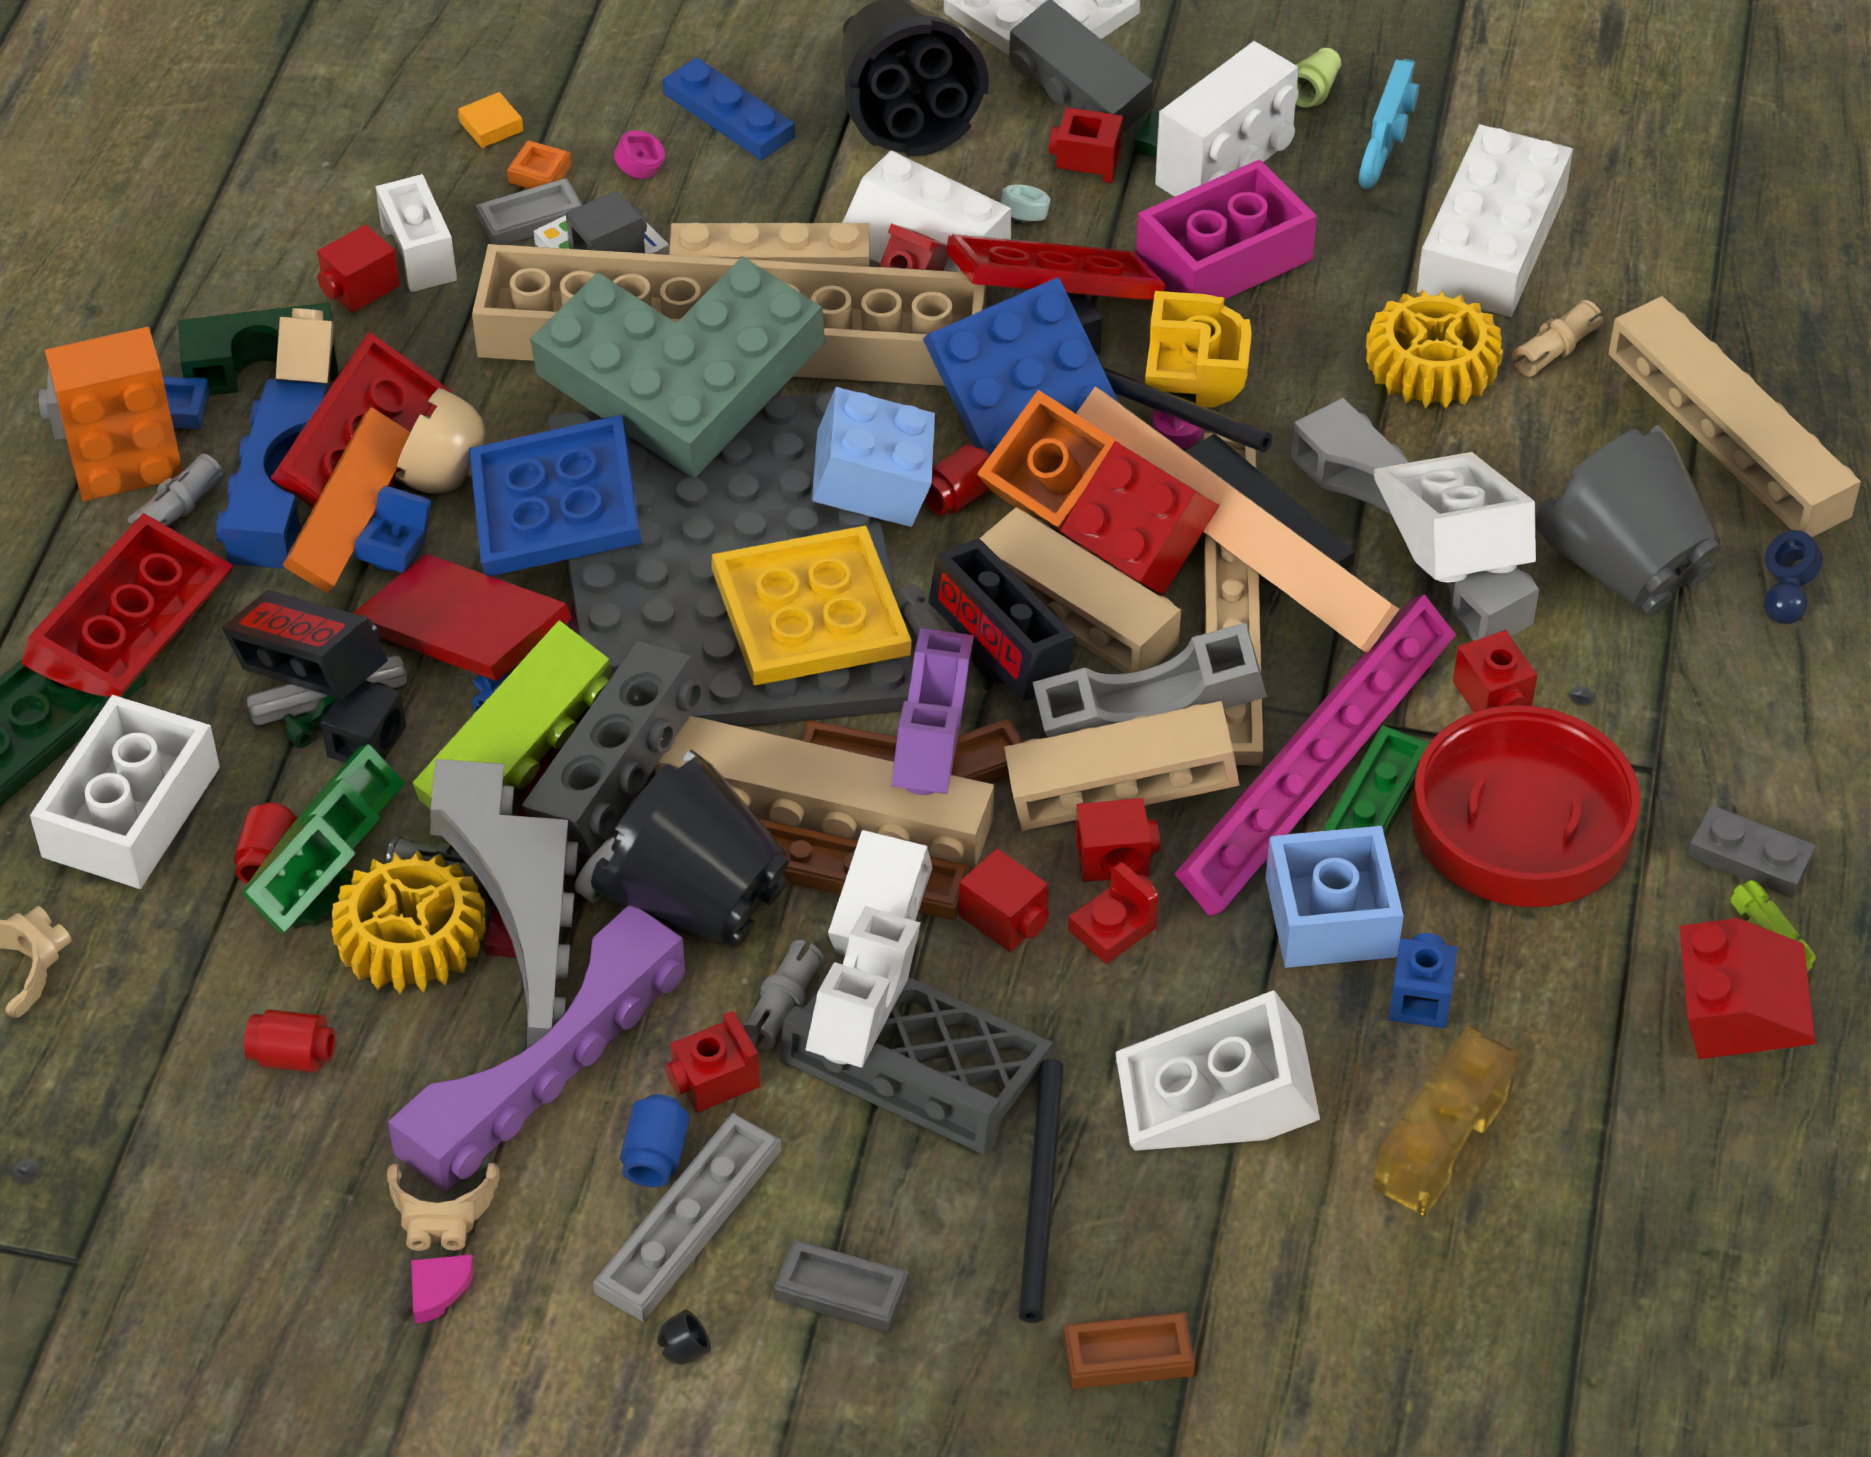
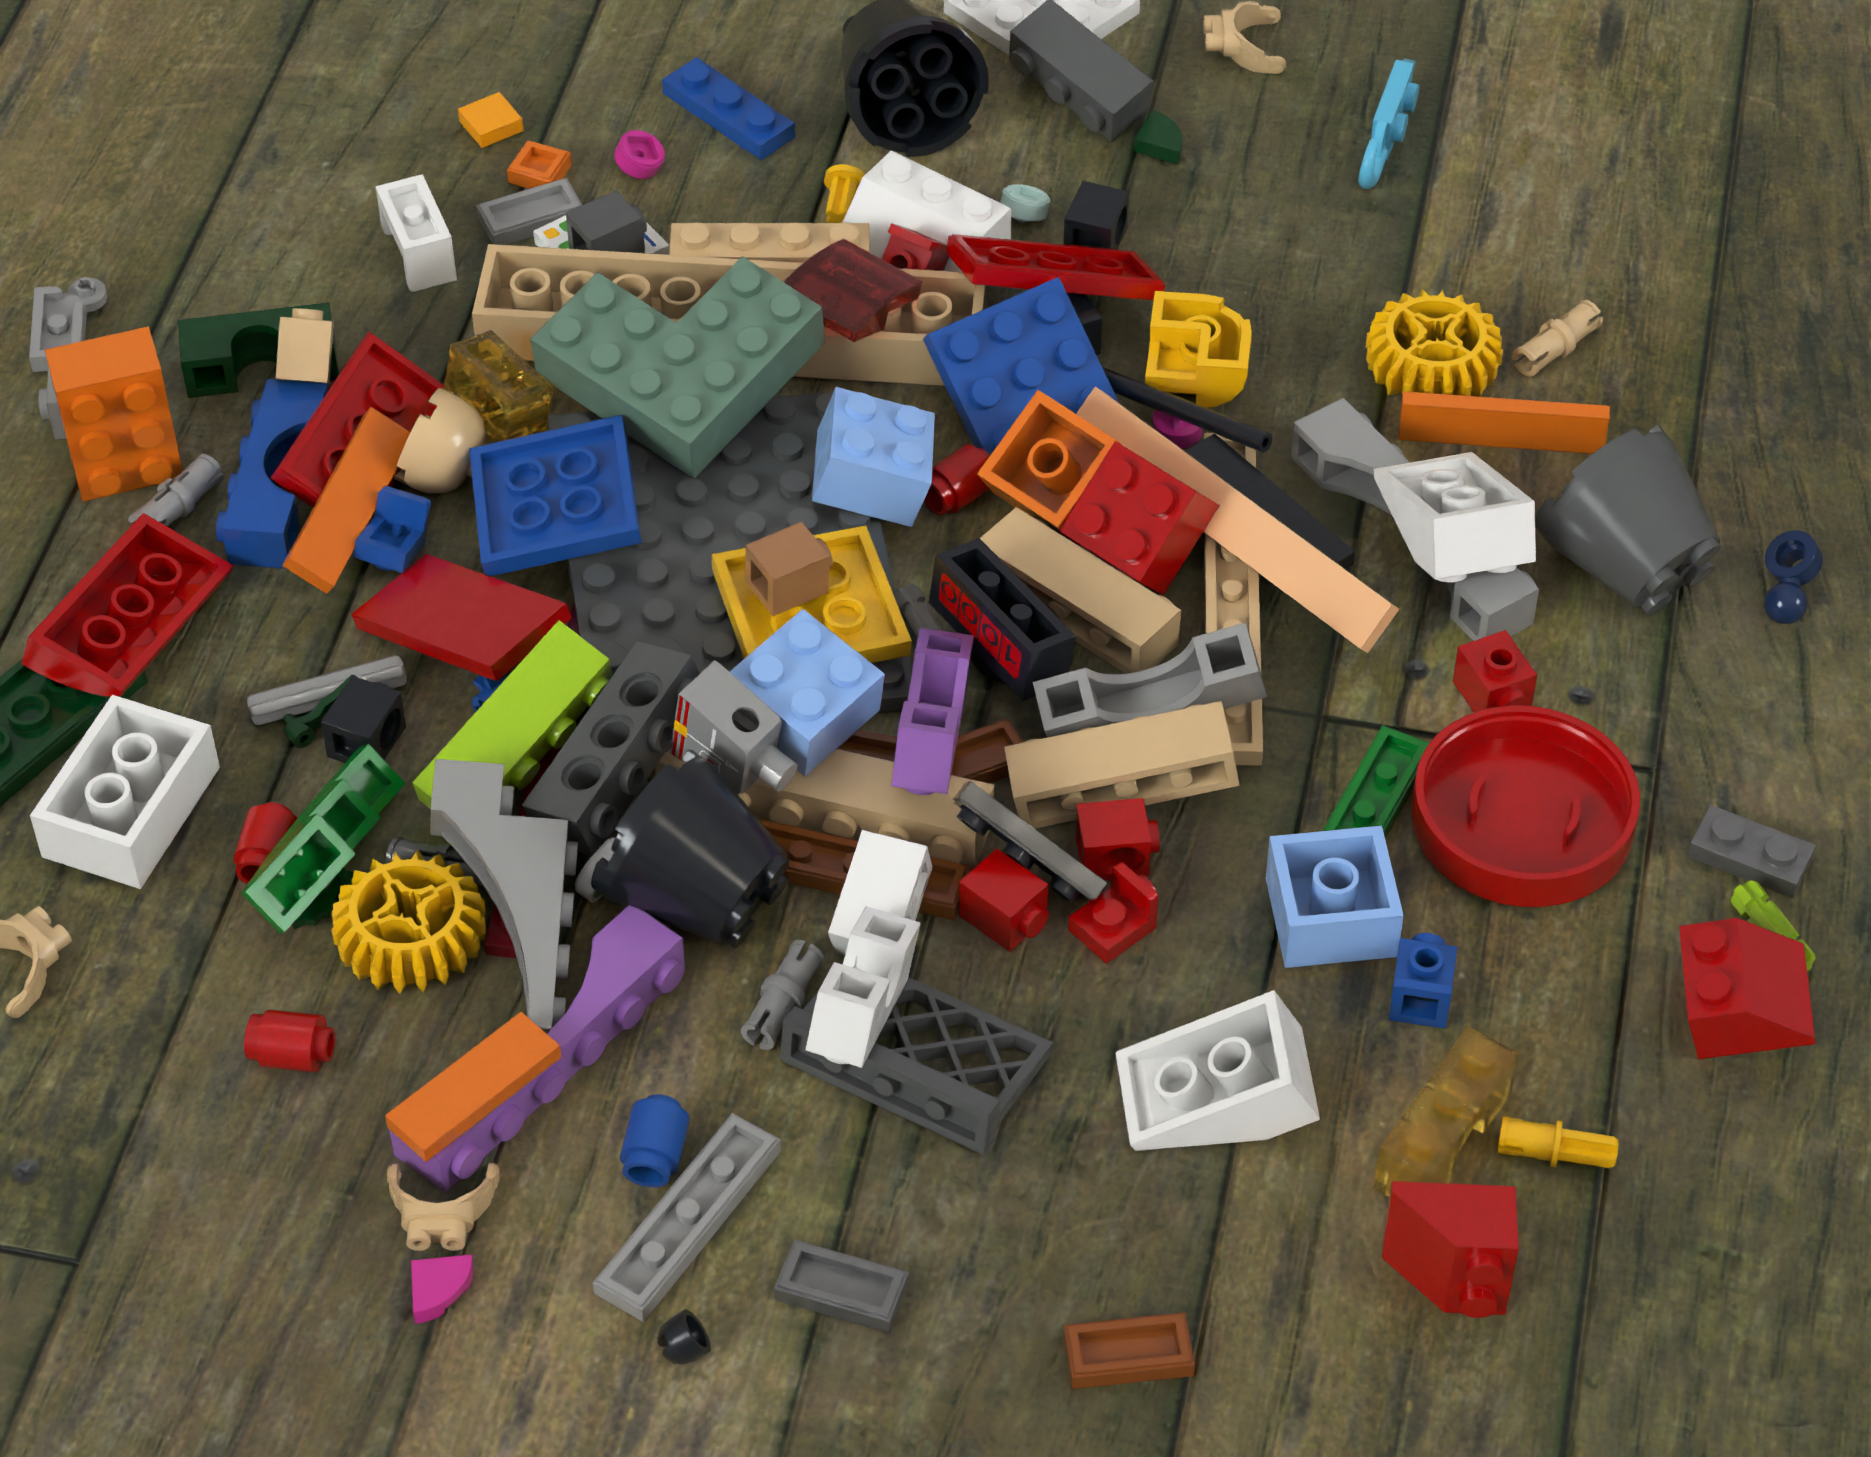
blue plate [163,377,210,429] -> none
black brick [221,590,388,700] -> none
red brick [317,224,400,313] -> none
red brick [665,1011,760,1113] -> none
black piece [1019,1059,1064,1323] -> none
red brick [1049,107,1123,183] -> none
dark pink brick [1136,159,1317,300] -> none
white brick [1155,41,1299,197] -> none
dark pink plate [1174,594,1456,916] -> none
yellowish green cone [1295,48,1341,108] -> none
white brick [1416,124,1573,318] -> none
tan brick [1608,296,1861,537] -> none
none -> light grey hinge [29,277,108,372]
none -> orange tile [385,1012,562,1162]
none -> clear yellow brick [444,330,554,442]
none -> light grey torso [670,660,798,794]
none -> light blue brick [730,609,885,776]
none -> medium nougat brick [745,521,833,616]
none -> clear red slope [784,239,923,342]
none -> yellow piece [824,164,865,223]
none -> tile [953,781,1107,904]
none -> black brick [1063,181,1129,250]
none -> tan helmet [1203,1,1286,74]
none -> red slope [1382,1181,1519,1318]
none -> orange tile [1398,391,1610,454]
none -> yellow axle [1497,1116,1619,1168]

